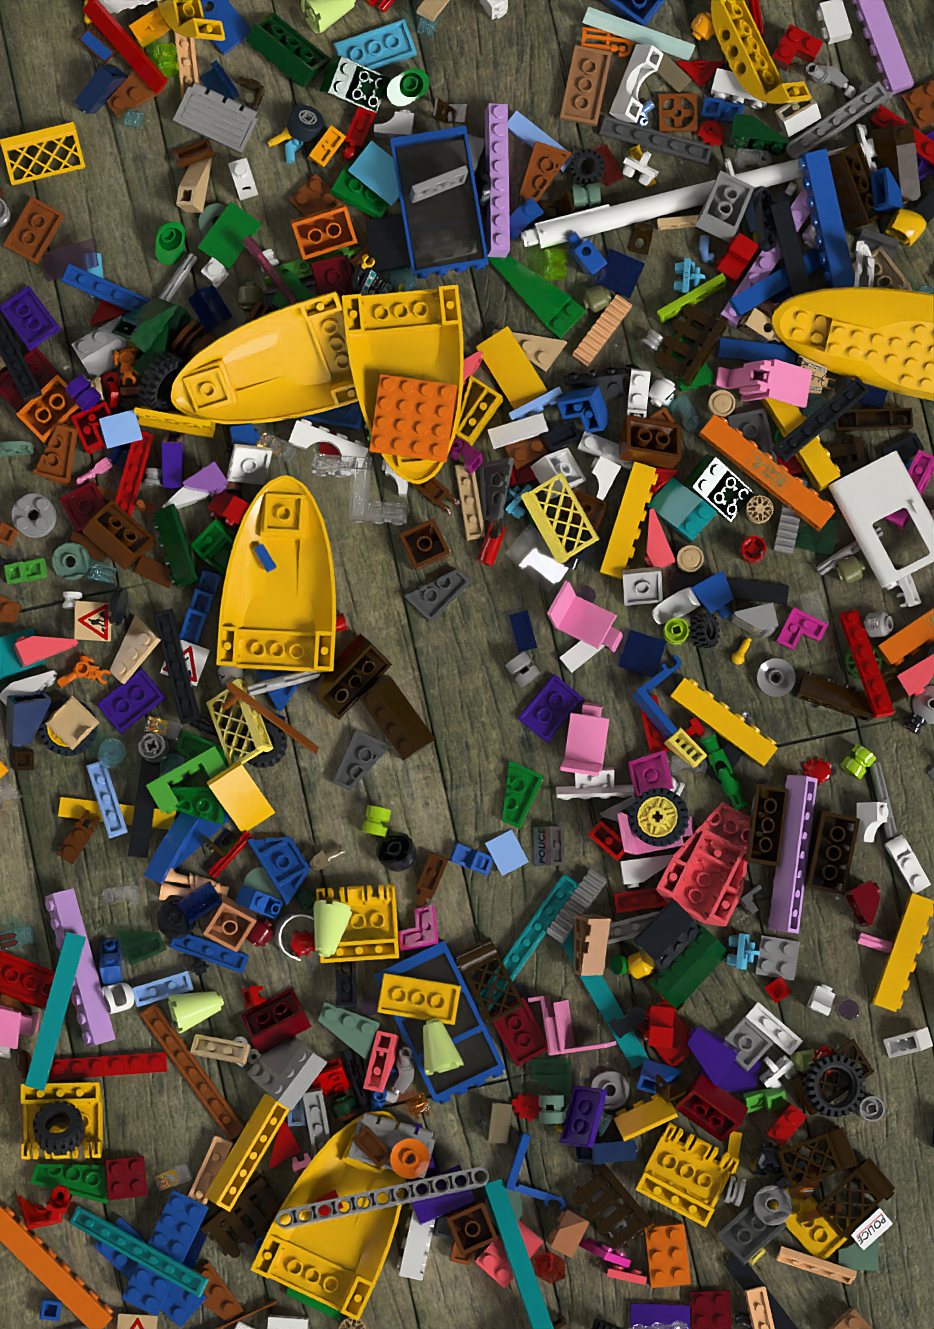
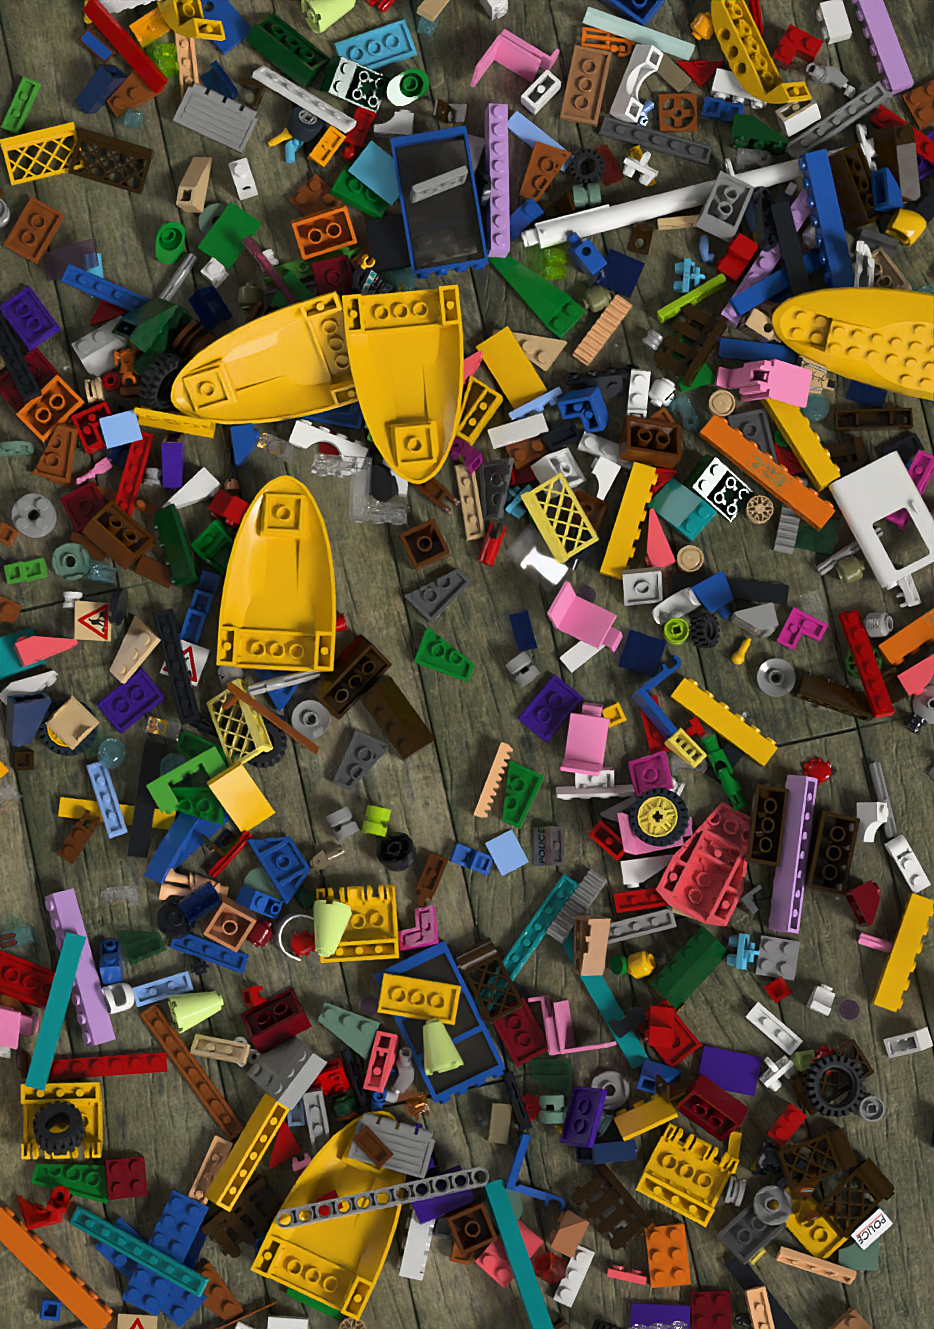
orange piece [57,655,111,689] -> none
dark purple wheel [65,375,102,412] -> none
red tile [107,382,119,408] -> none
light grey wheel [138,733,169,763] -> none
clear leg [154,1161,194,1192] -> none
reddish brown tile [173,138,215,168] -> none
medium lavender slope [182,461,229,494] -> none
white tile [226,444,272,485] -> none
blue axle [253,544,277,573] -> none
black plate [335,961,357,1009] -> none
orange plate [369,374,457,463] -> none
orange dish [390,1138,430,1179] -> none
dark pink plate [578,1237,631,1268] -> none
black slope [633,898,699,973] -> none
dark purple slope [687,1024,741,1086] -> none
red piece [697,119,725,146] -> none
light grey tile [724,1016,773,1072] -> none
red wheel [739,536,767,564] -> none
bright green slope [743,1089,786,1113] -> none
black tile [772,376,870,464] -> none
lime wheel [840,743,876,780] -> none
none -> bright green tile [1,76,41,135]
none -> dark brown fence [68,128,155,195]
none -> white tile [252,65,357,133]
none -> light grey dish [292,700,330,739]
none -> light grey wheel [326,806,360,842]
none -> black tile [366,463,397,502]
none -> green wing [414,626,475,683]
none -> bright pink piece [470,29,560,88]
none -> light nougat gear [474,742,513,819]
none -> black pin [501,1071,533,1131]
none -> white brick [521,69,561,115]
none -> white plate [553,1245,595,1307]
none -> yellow tile [602,702,627,728]

